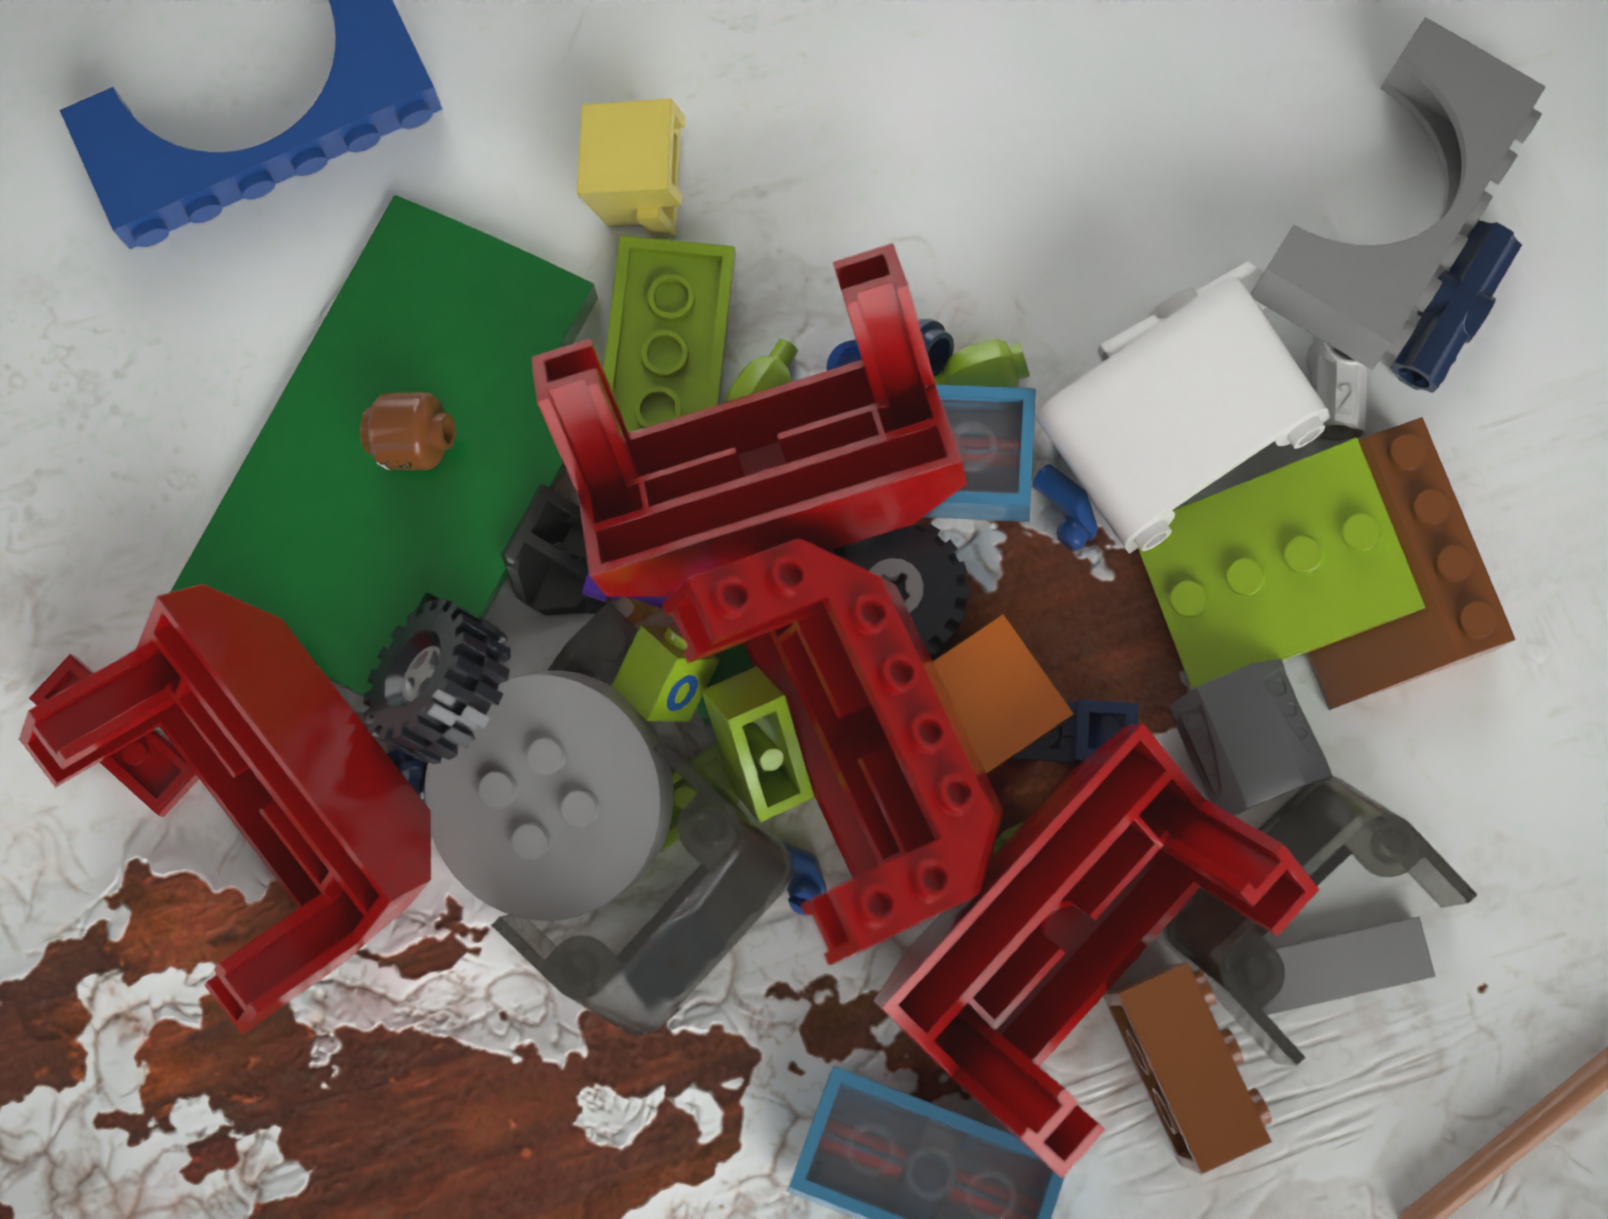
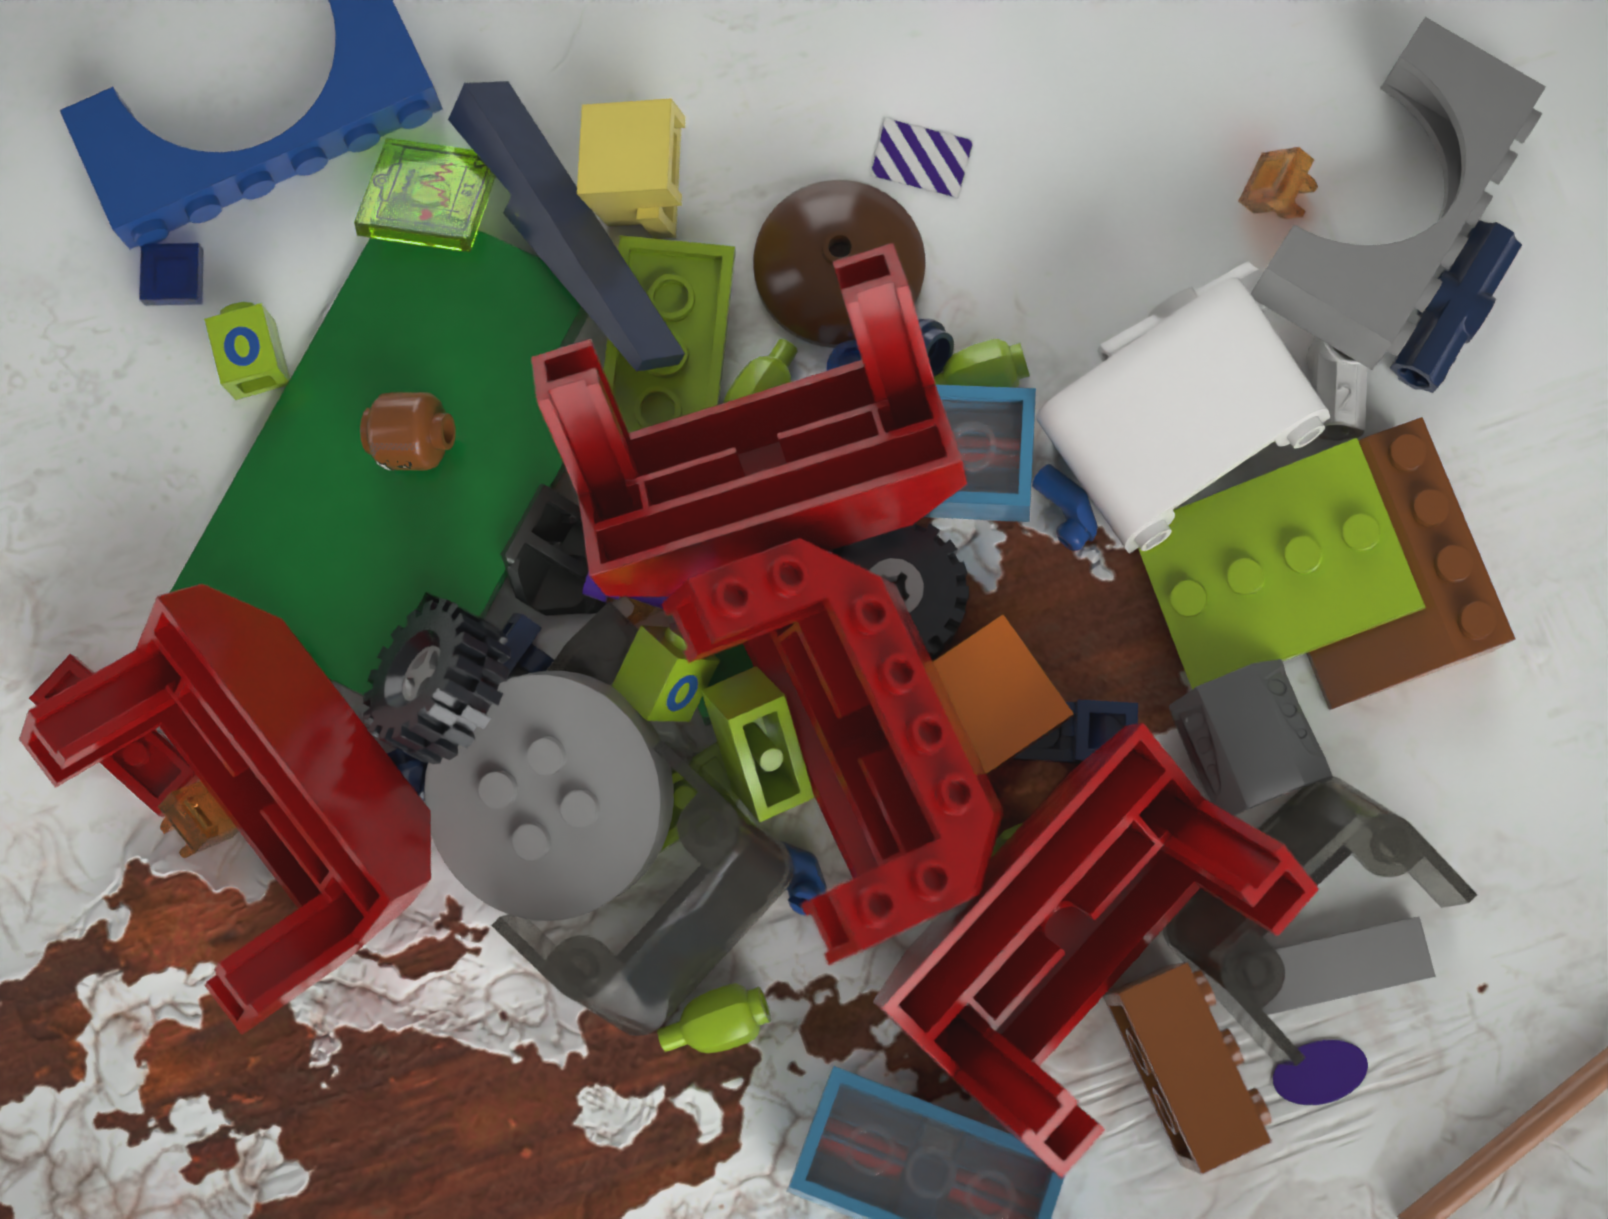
none -> clear blue tile [139,243,204,306]
none -> clear orange tile [158,781,239,858]
none -> lime brick [204,302,290,400]
none -> clear neon green tile [354,137,496,252]
none -> dark blue slope [448,81,685,372]
none -> dark blue tile [501,612,554,674]
none -> lime plant [657,983,771,1053]
none -> reddish brown dish [753,180,926,348]
none -> sticker [870,118,973,198]
none -> clear orange tile [1238,147,1318,219]
none -> dark purple sticker [1273,1040,1368,1105]

